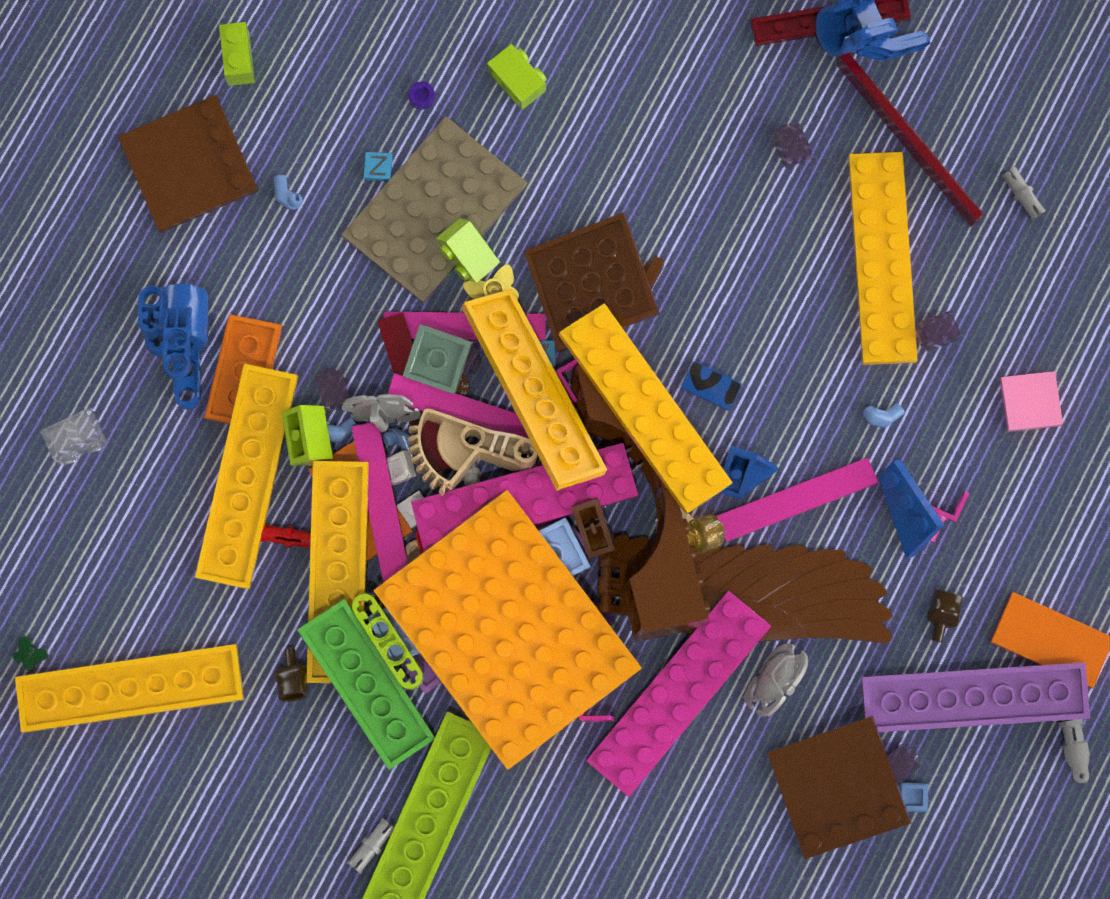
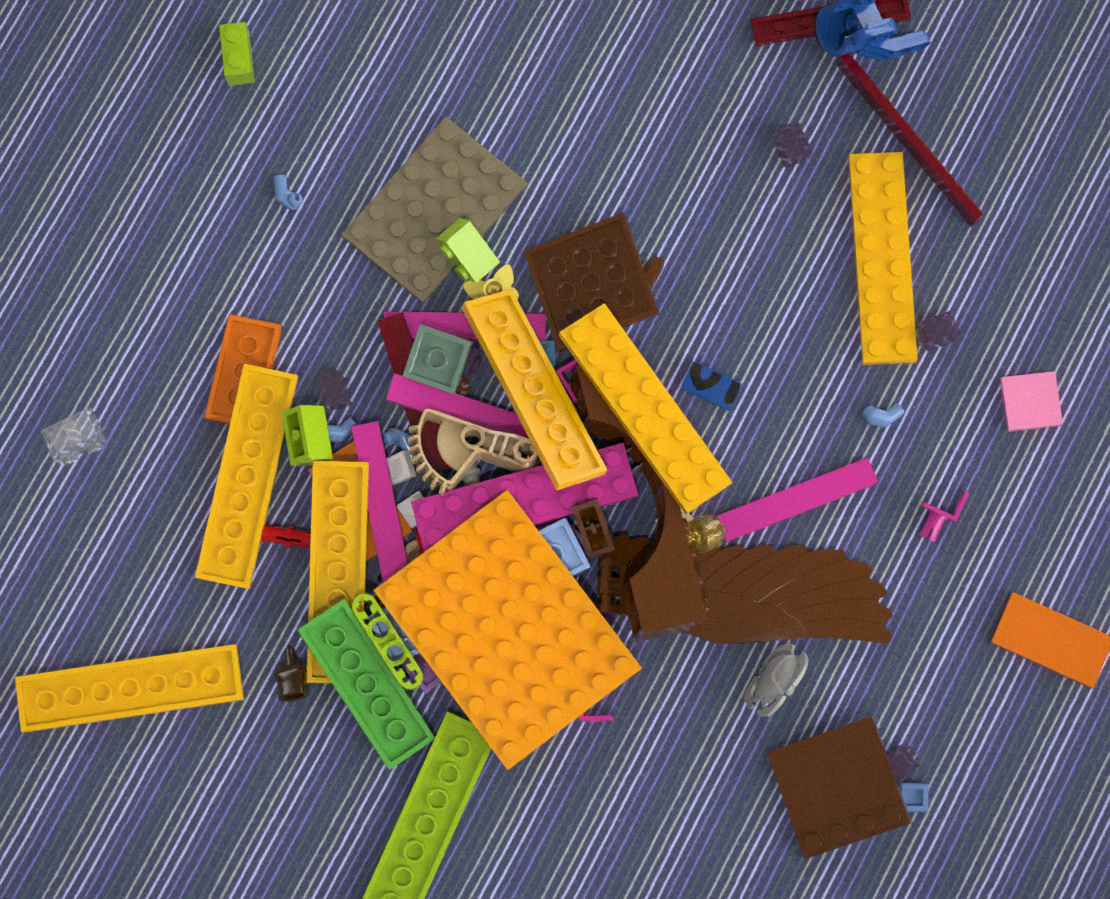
dark green piece [12,636,48,671] -> none
reddish brown plate [118,95,258,233] -> none
blue piece [138,284,208,410] -> none
light grey shield [342,394,420,432] -> none
light grey pin [347,818,394,874] -> none
dark azure tile [364,152,393,182] -> none
dark purple tile [408,81,435,110] -> none
lime brick [487,44,547,111] -> none
dark pink plate [586,591,771,797] -> none
blue slope [720,446,780,500] -> none
medium lavender plate [861,663,1090,732] -> none
blue wing [878,460,944,559] -> none
dark brown piece [927,590,964,643] -> none
light grey pin [1001,167,1046,220] -> none
light grey piece [1058,719,1090,783] -> none

